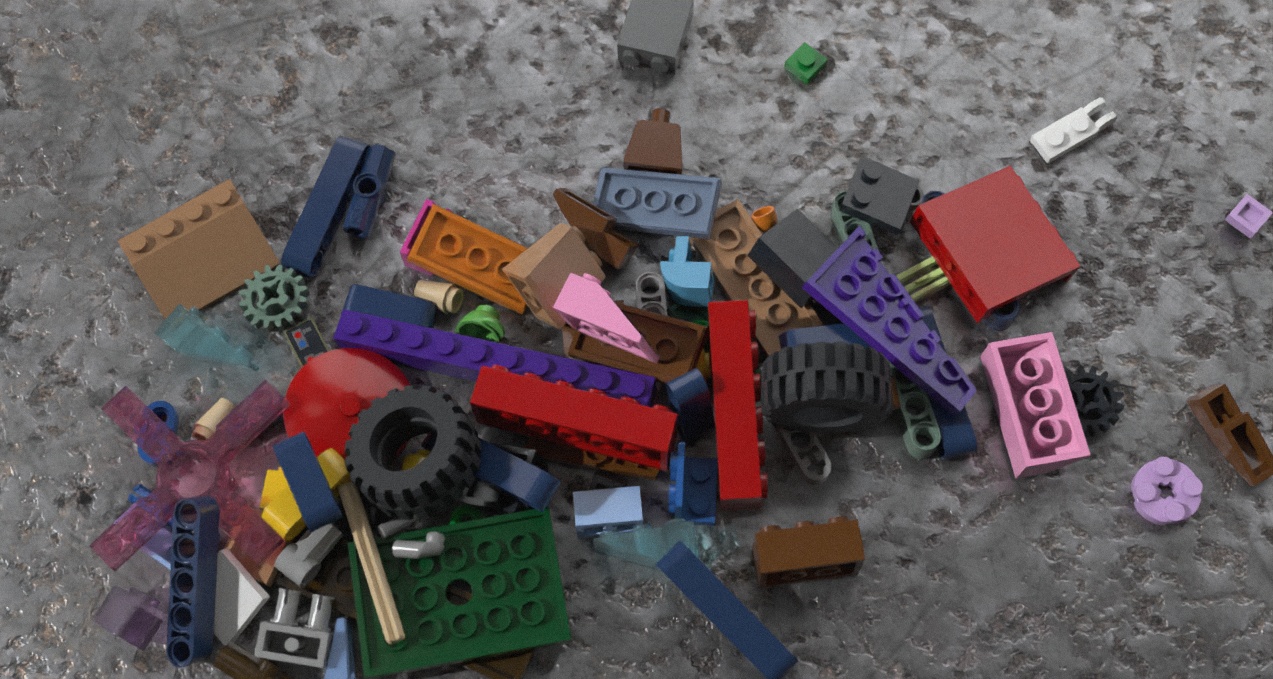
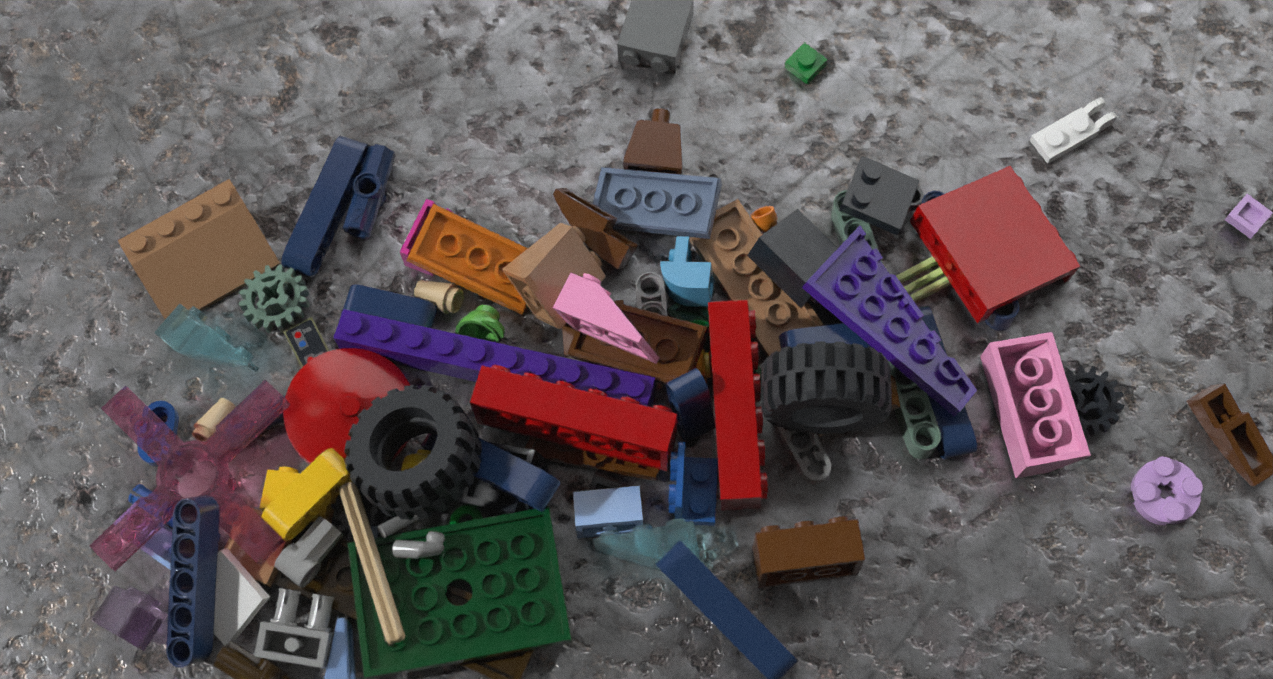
dark blue beam [272,431,343,533] -> none

